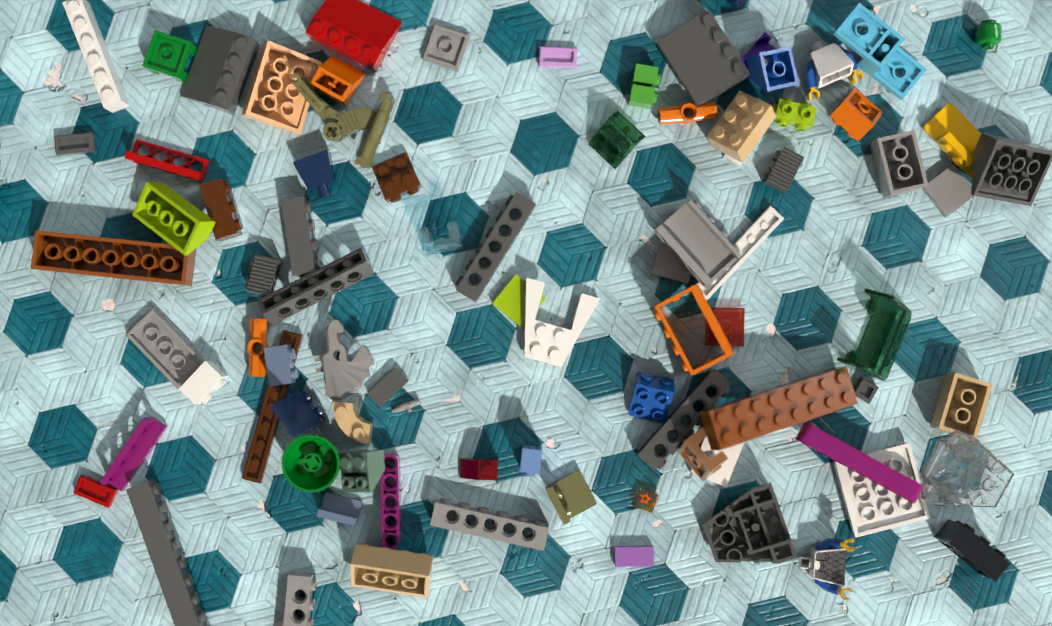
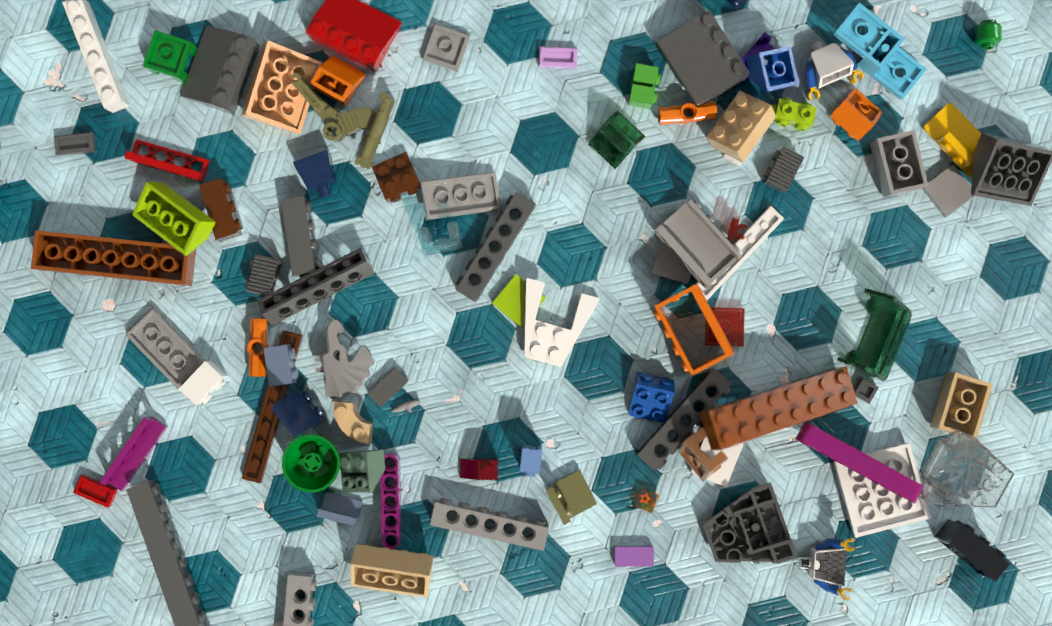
none -> light grey tile [420,172,502,220]
none -> clear red tile [726,218,748,241]

